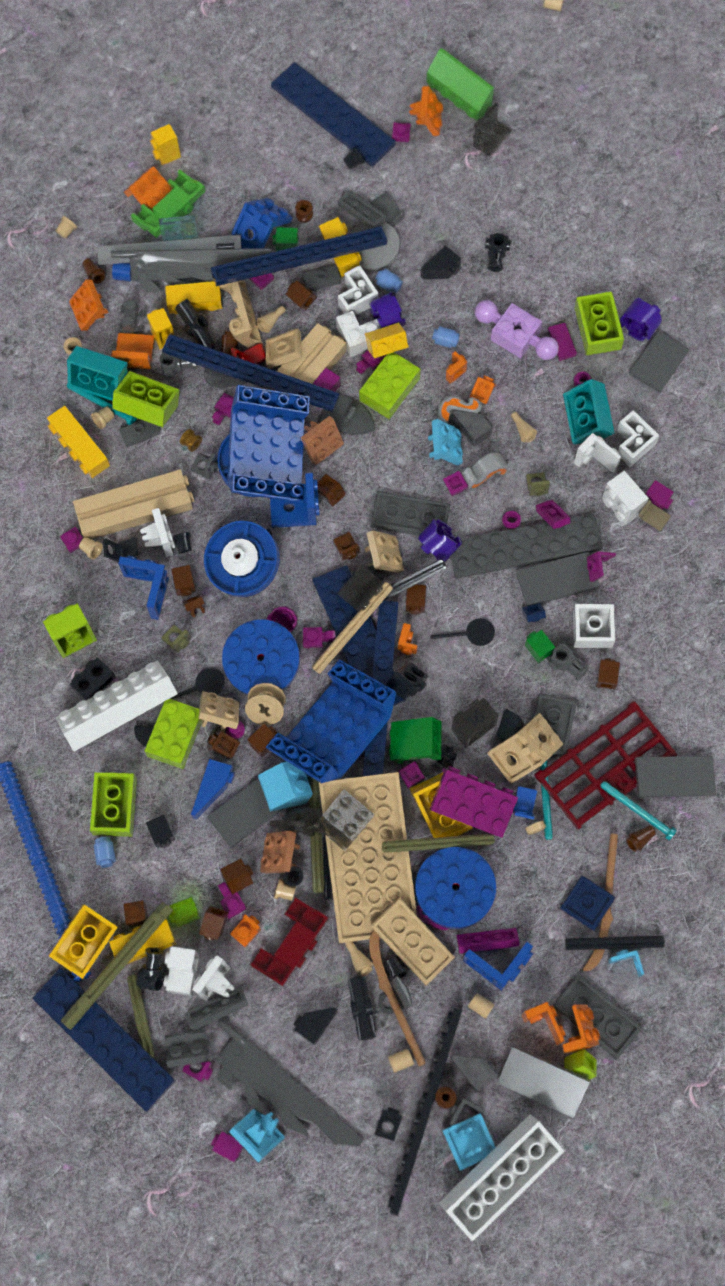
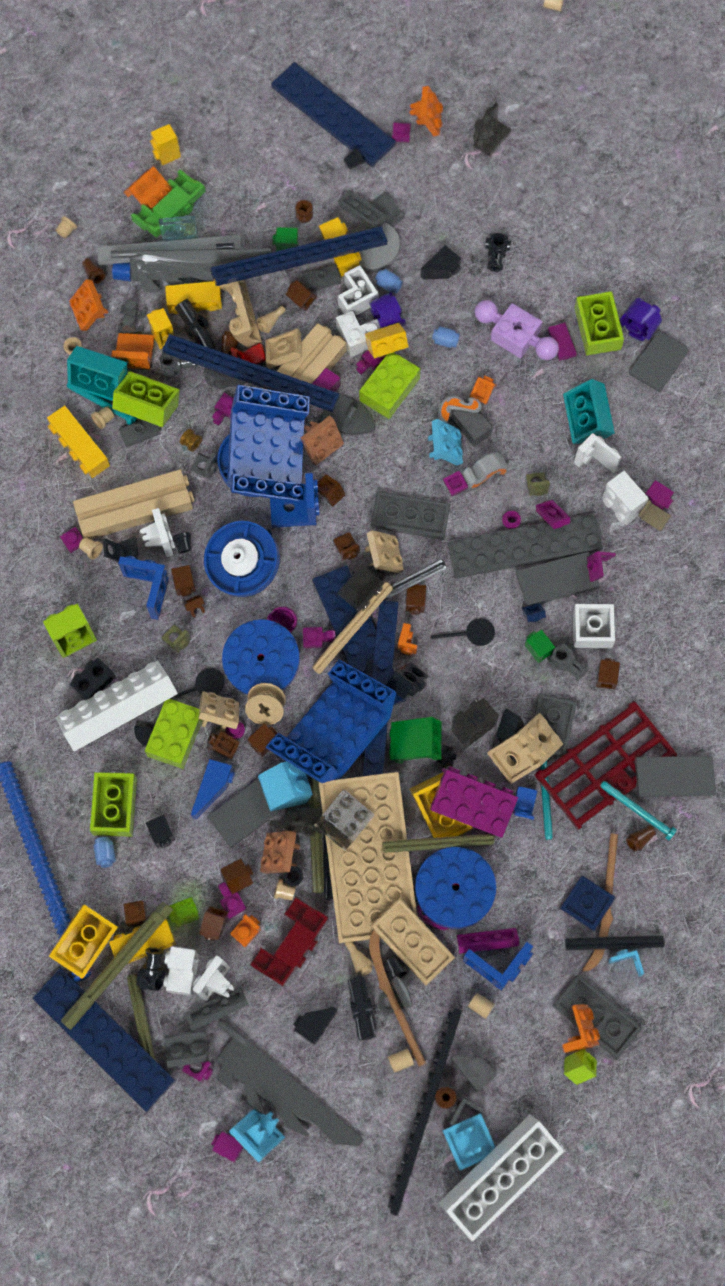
blue bracket [230,198,293,249] -> none
magenta plate [249,273,274,290] -> none
black bracket [375,1107,403,1141] -> none
magenta plate [398,762,425,789] -> none
dark purple brick [418,519,462,562] -> none
bright green slope [427,48,494,121] -> none
orange bracket [446,351,467,384] -> none
tile [497,1045,590,1118] -> none
tan cone [511,412,537,442] -> none
orange bracket [521,1002,566,1045] -> none
tan tile [525,820,546,835] -> none
magenta plate [573,371,592,387] -> none
white brick [617,411,659,467] -> none

